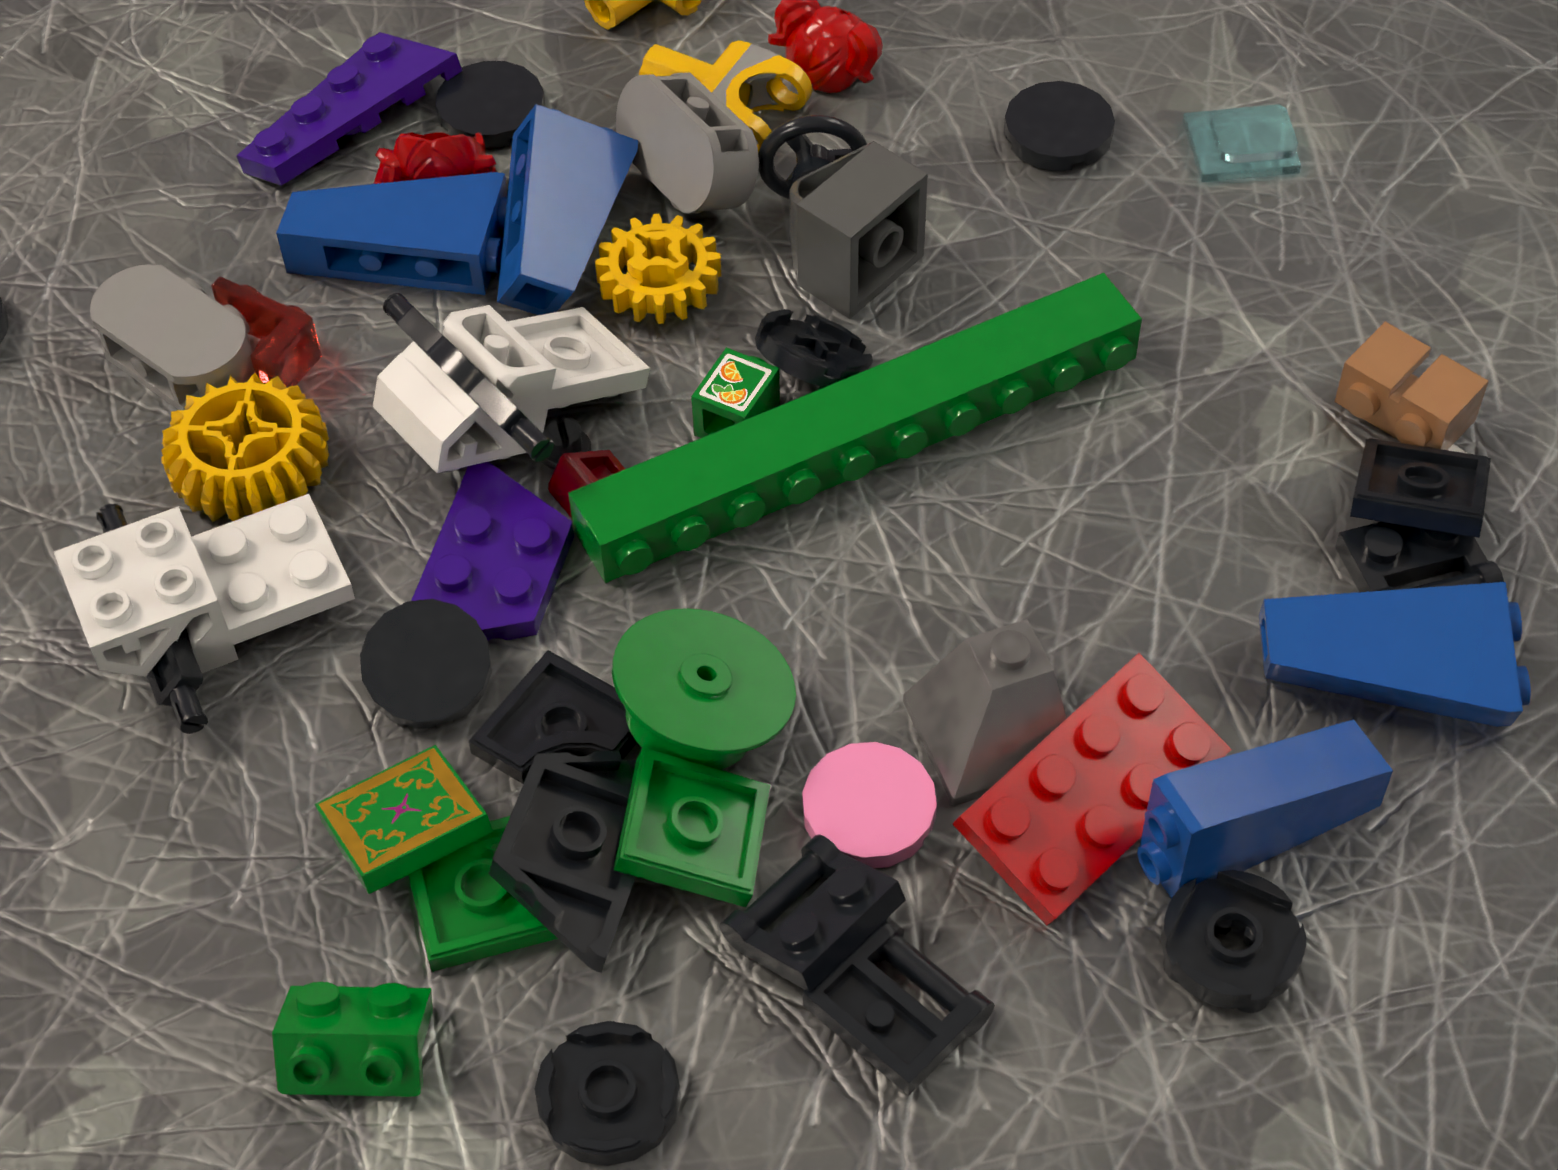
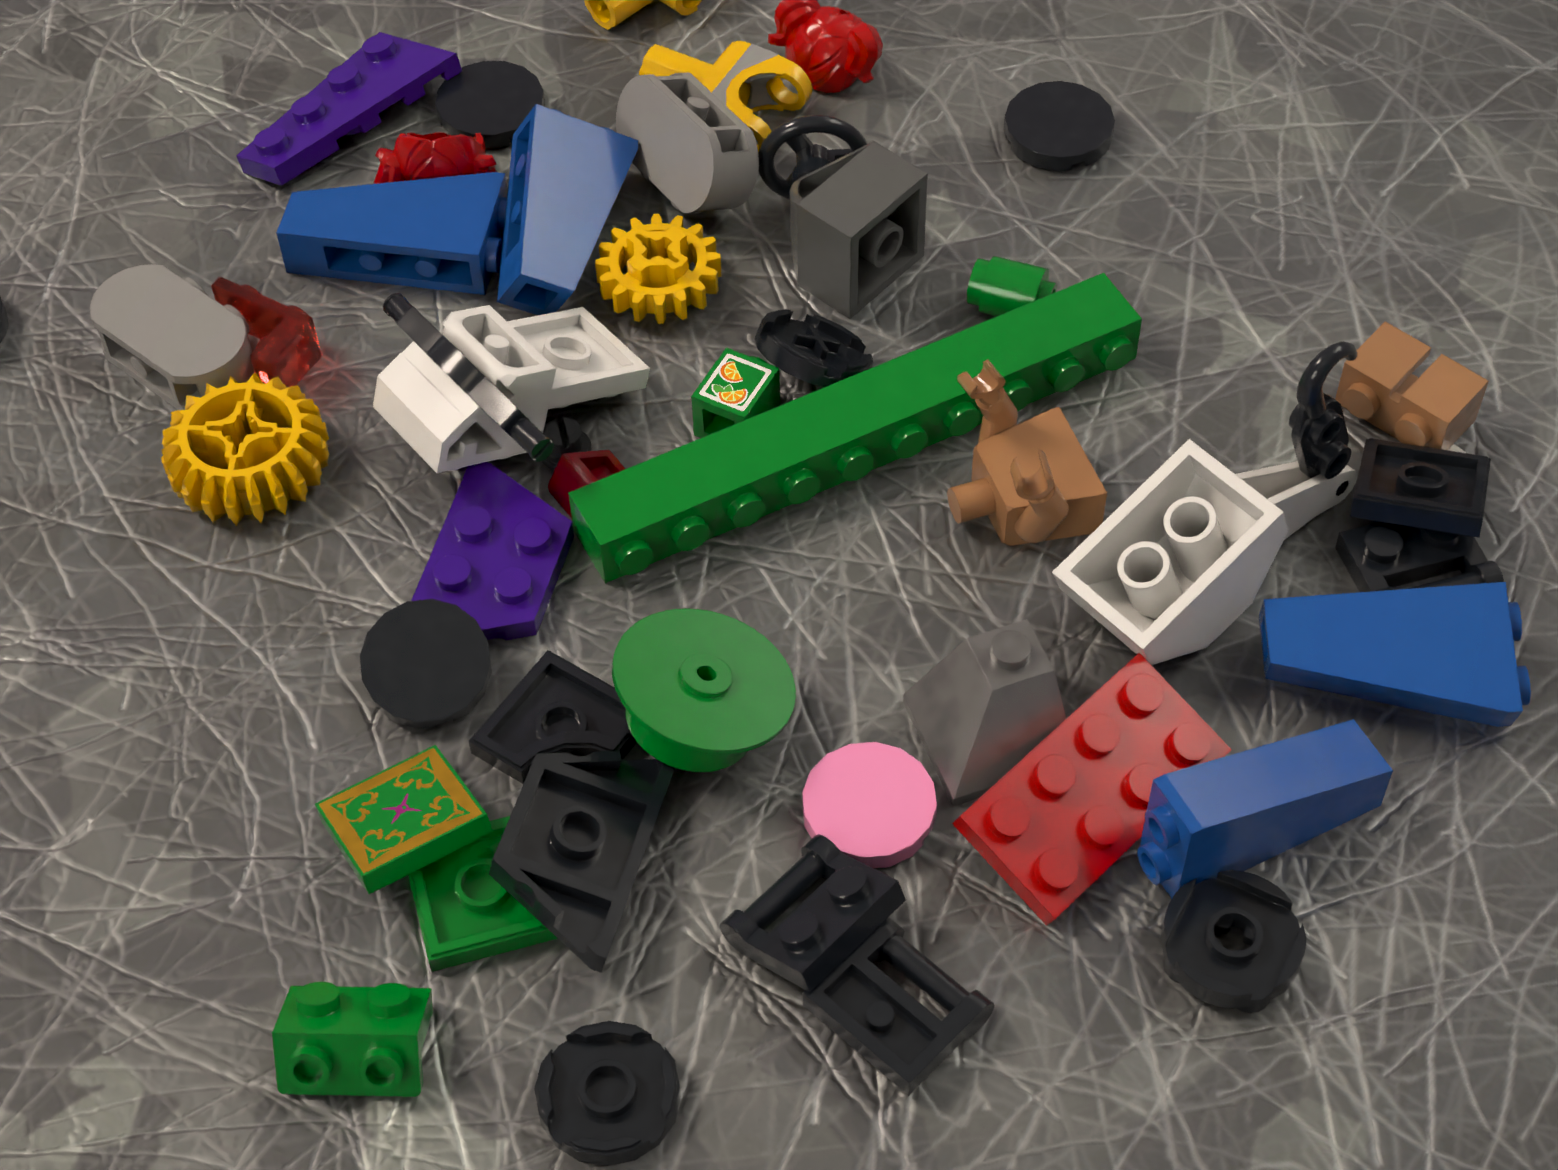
white piece [54,494,355,734] -> none
green tile [614,747,771,908] -> none
clear light blue piece [1183,104,1301,183] -> none
none -> medium nougat torso [947,359,1107,546]
none -> green brick [967,256,1057,317]
none -> white slope [1052,341,1358,665]

